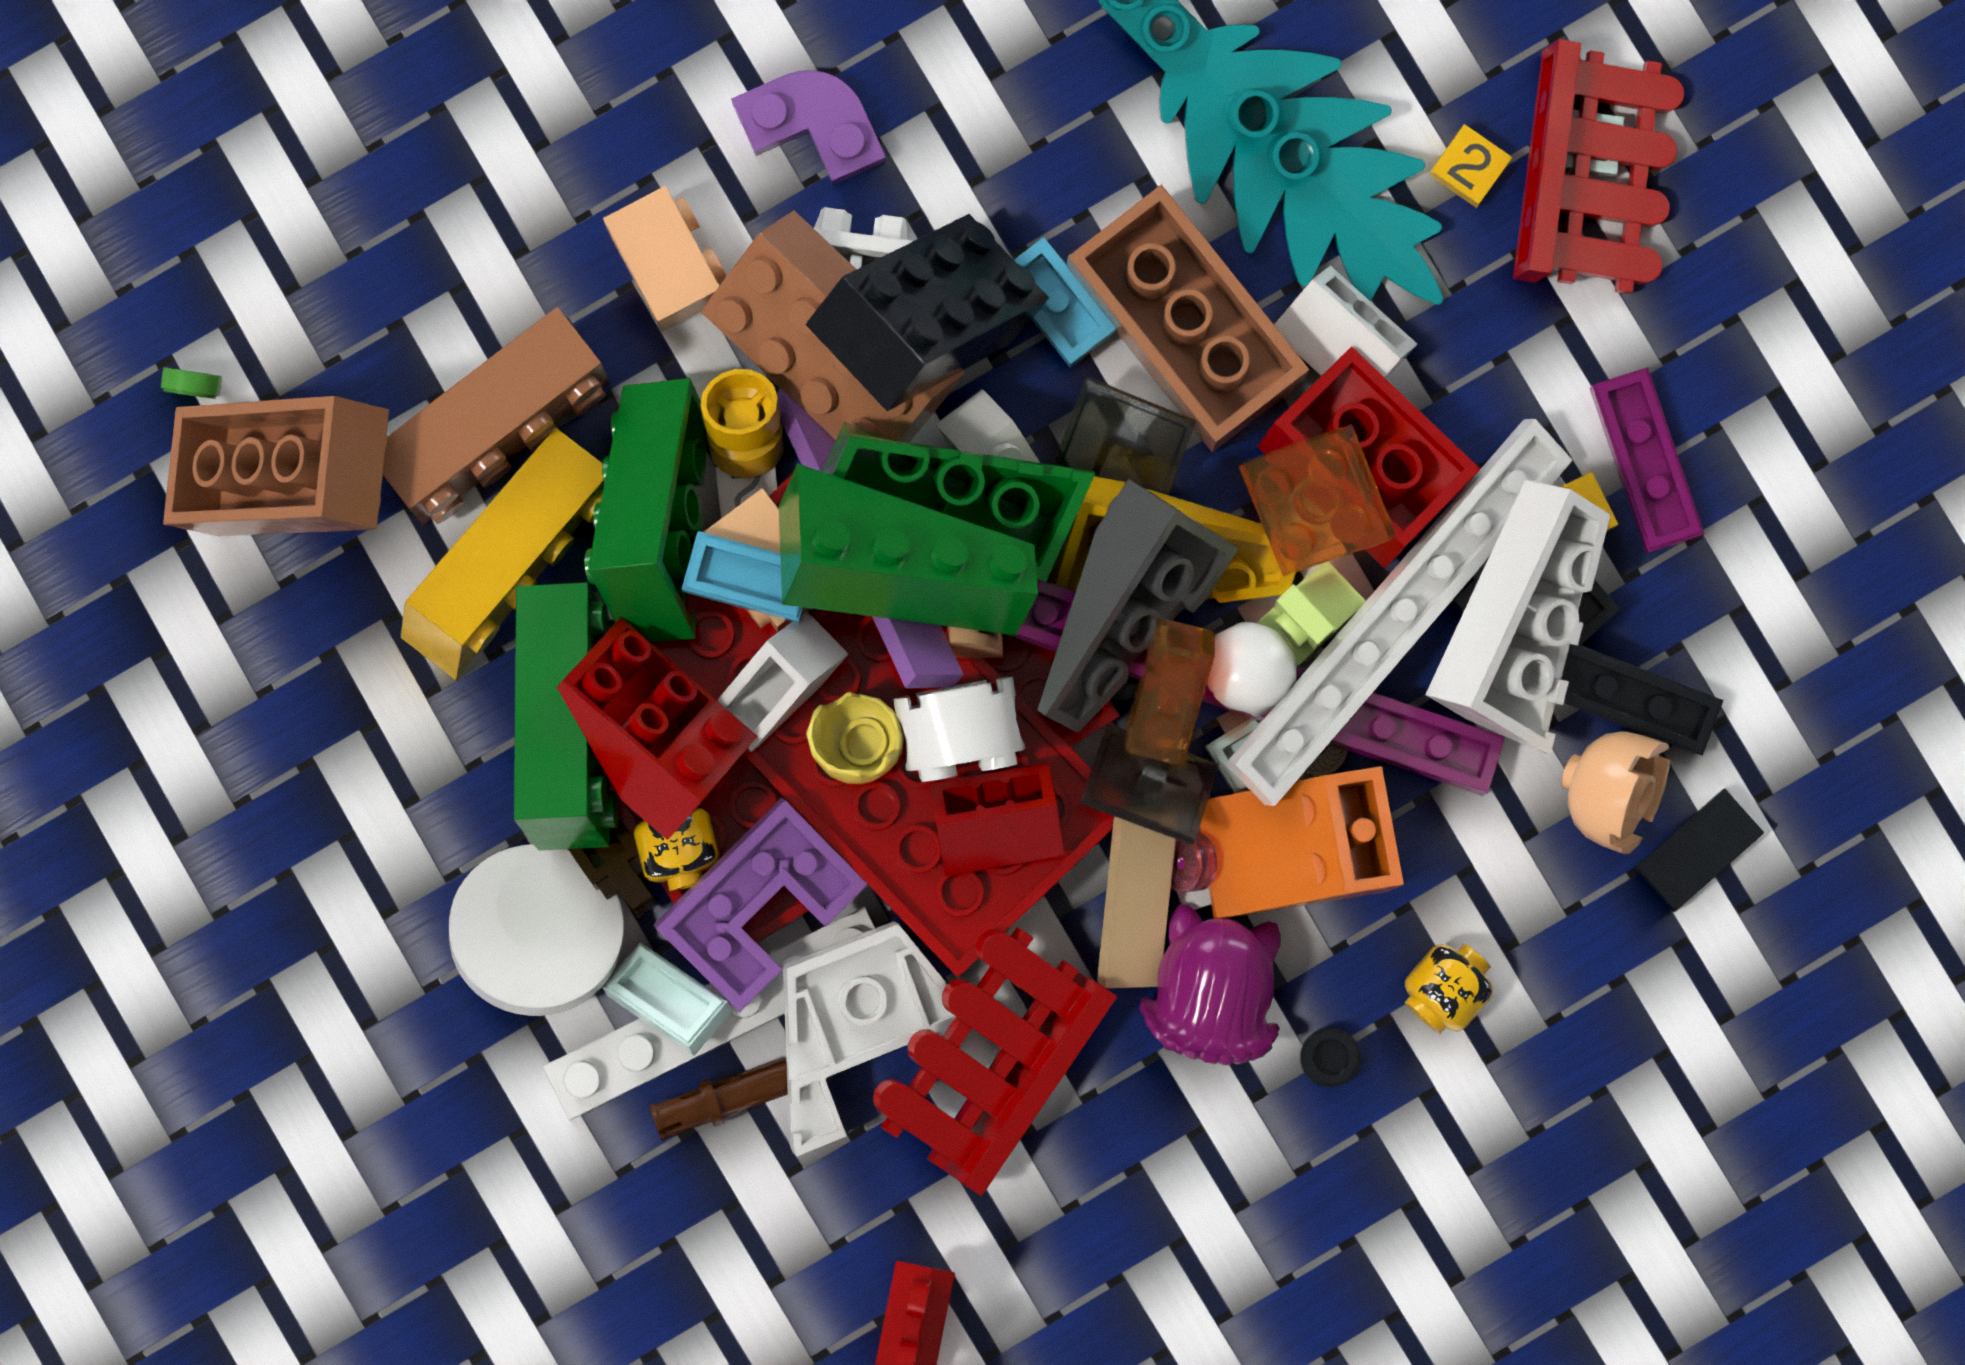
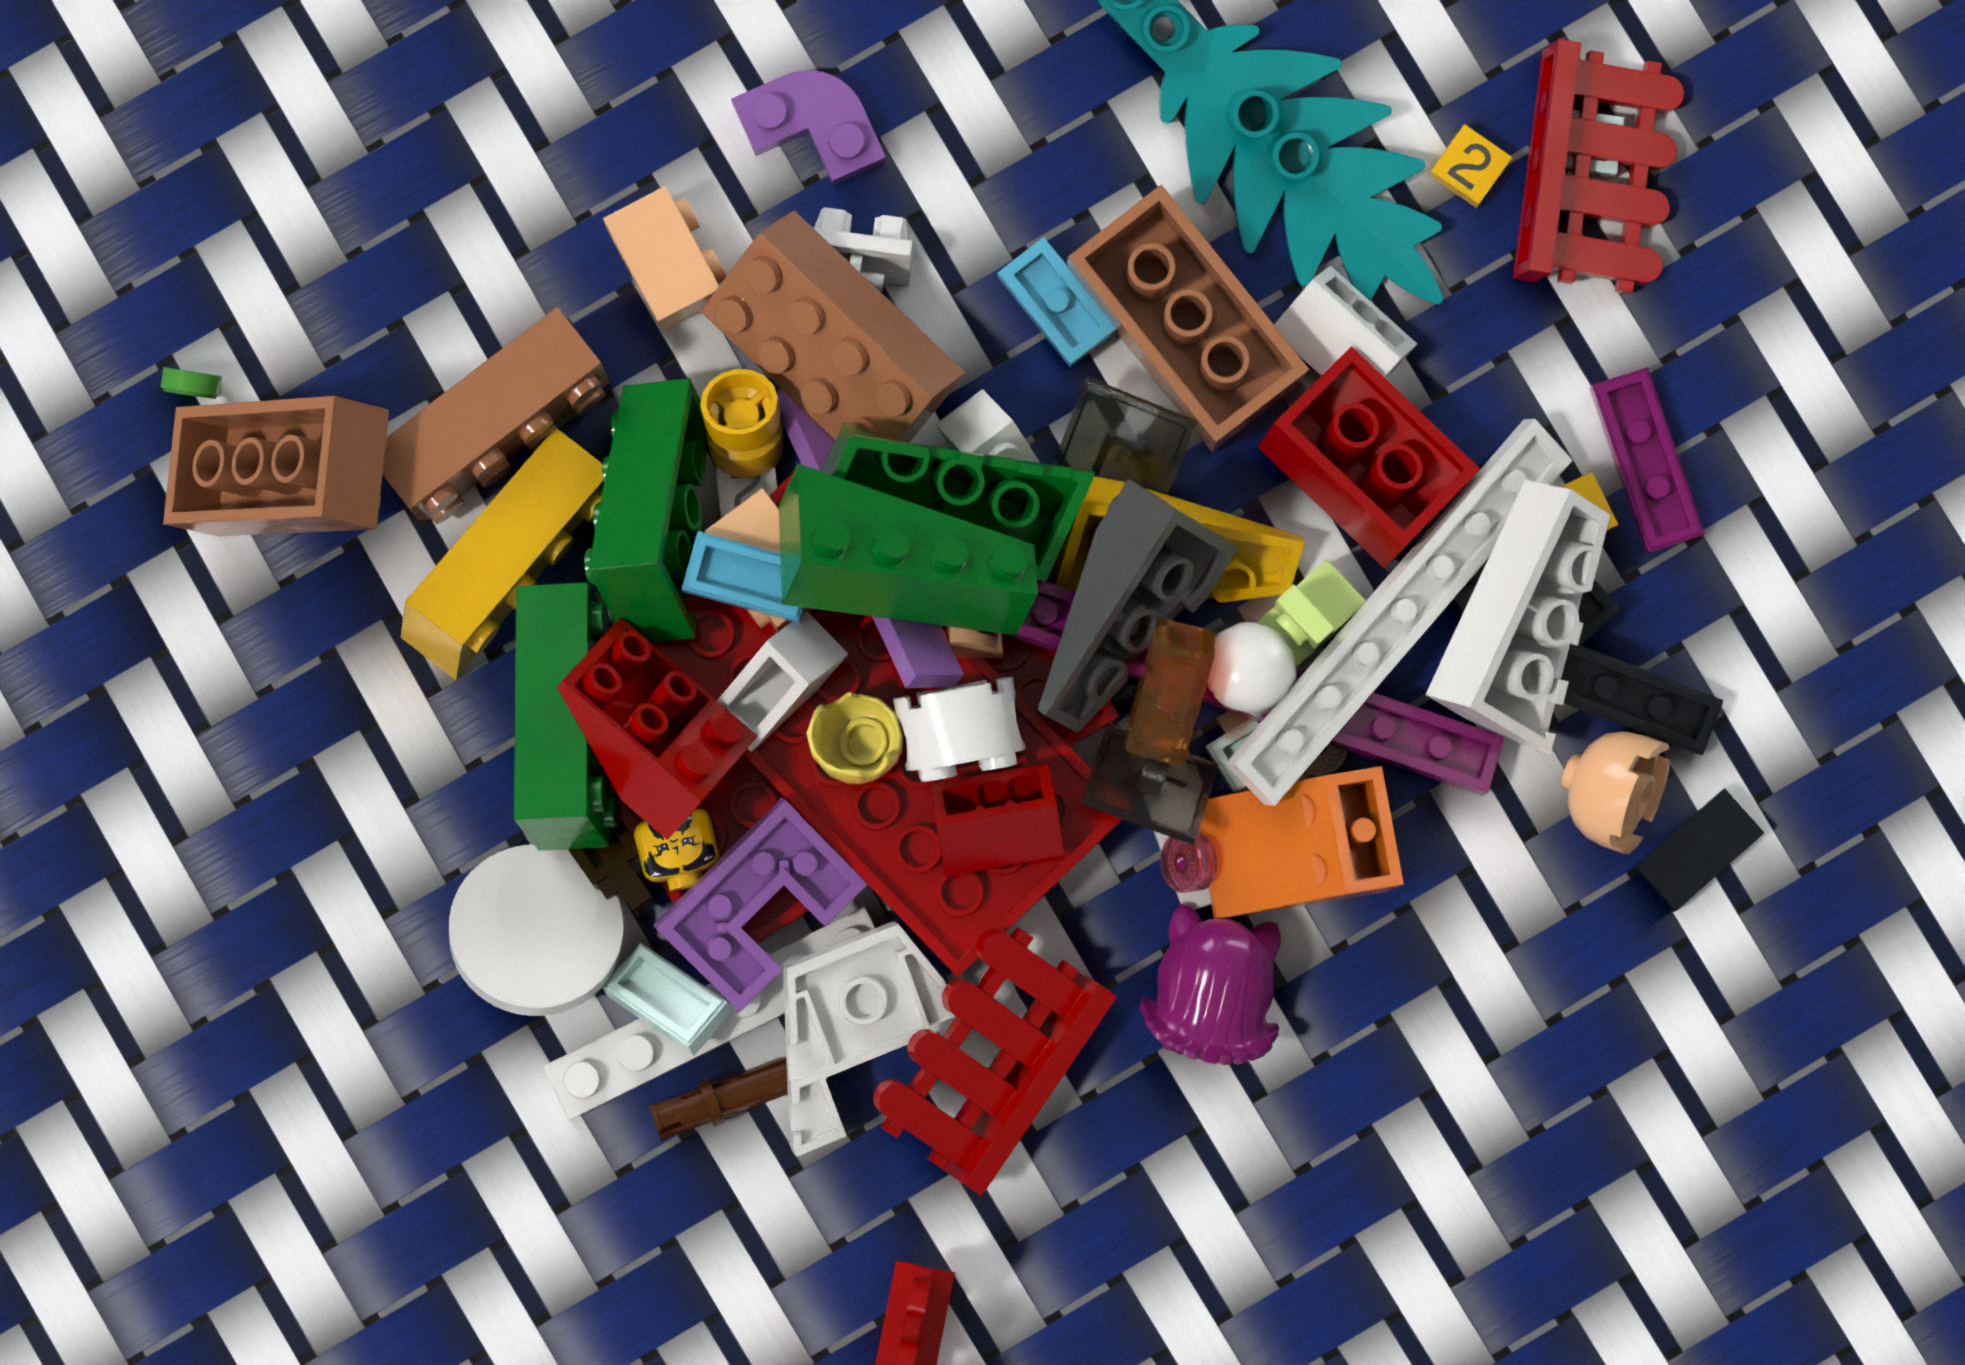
black brick [805,214,1049,412] -> none
tan tile [1097,809,1178,988] -> none
clear orange plate [1239,424,1396,576] -> none
black tile [1299,1027,1361,1088] -> none
yellow head [1404,944,1493,1034] -> none

